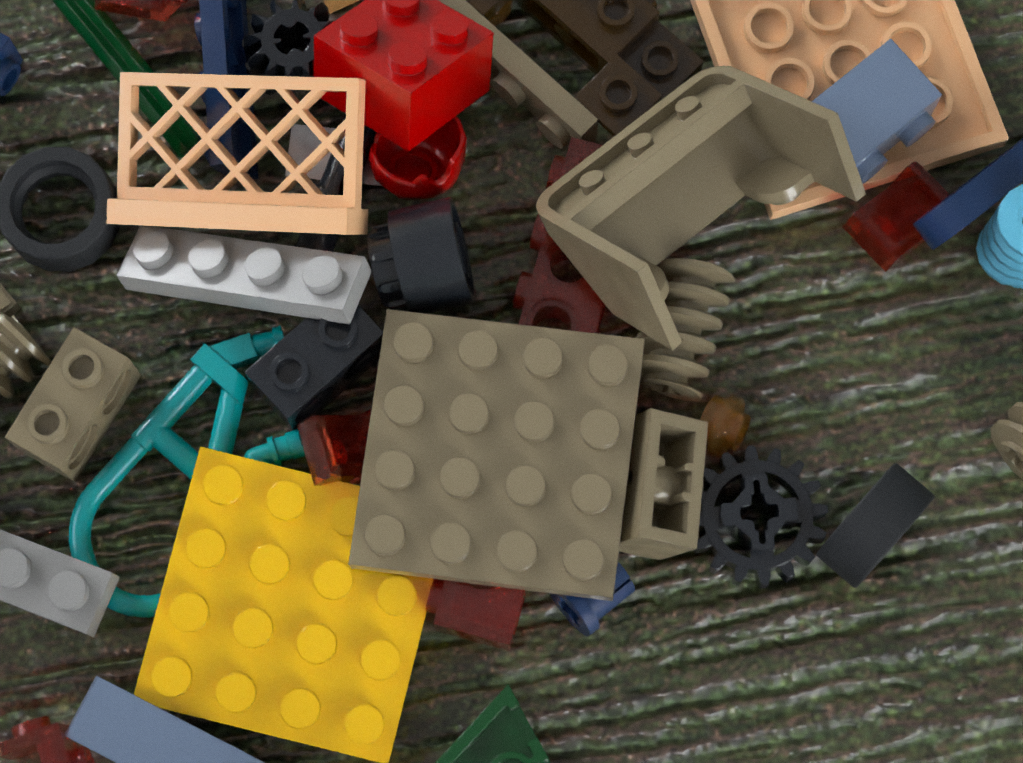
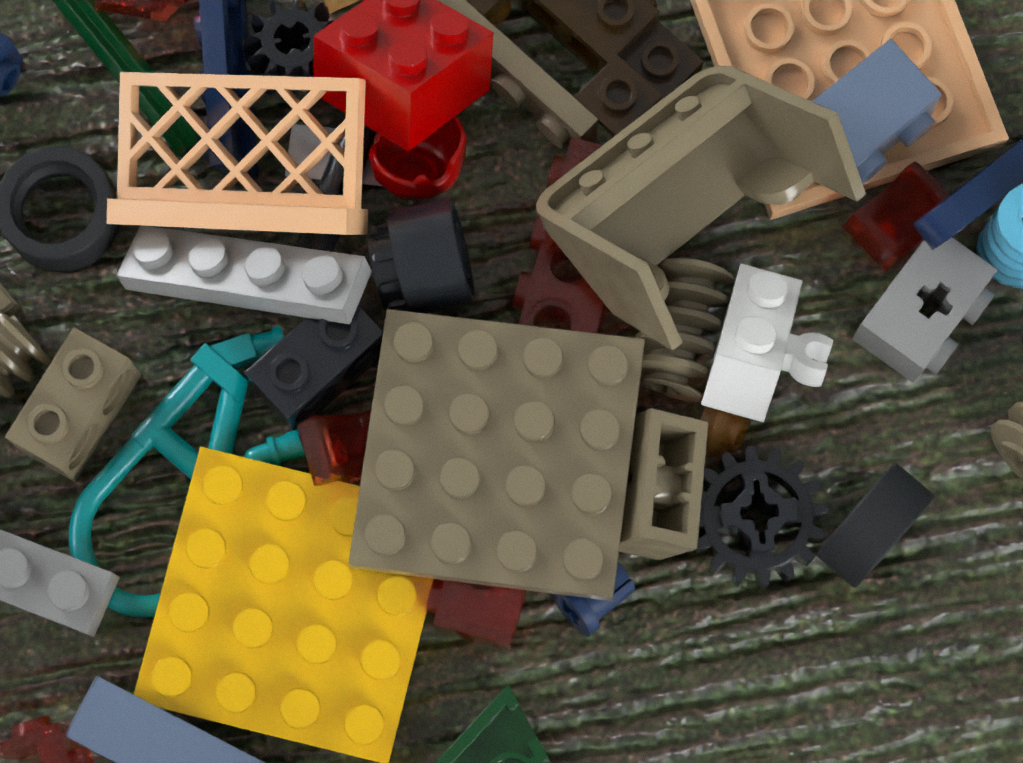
none -> white brick [701,263,833,422]
none -> light grey brick [852,237,998,383]

